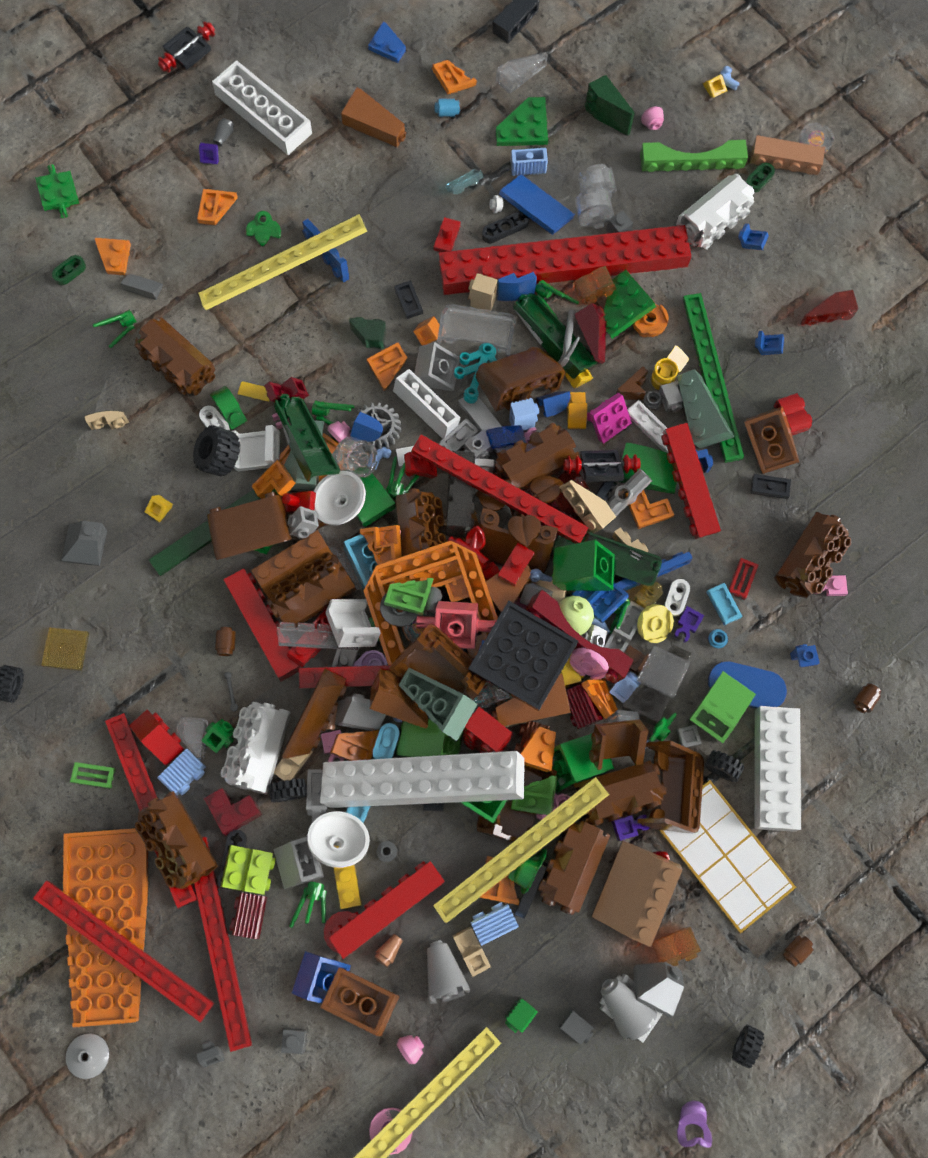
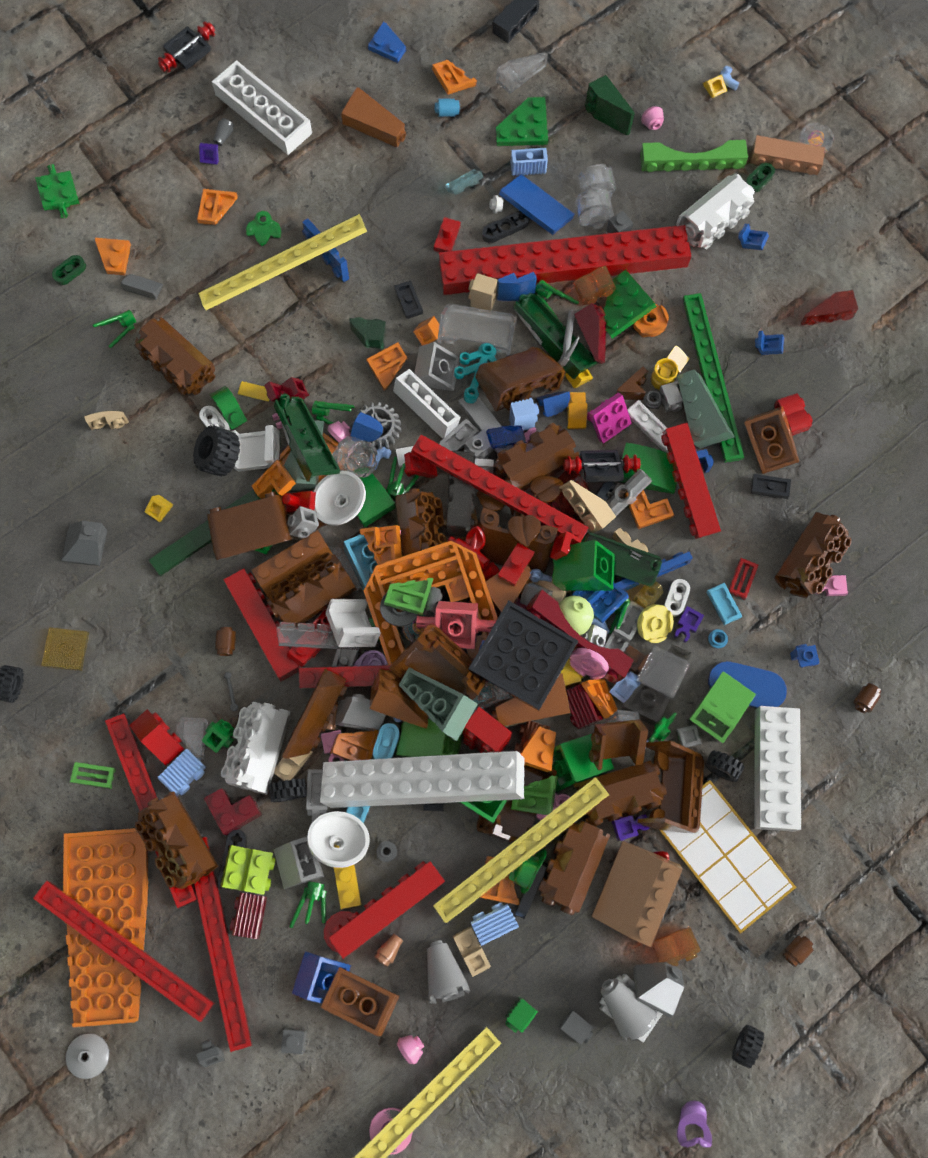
none -> red bracket [550,531,581,560]

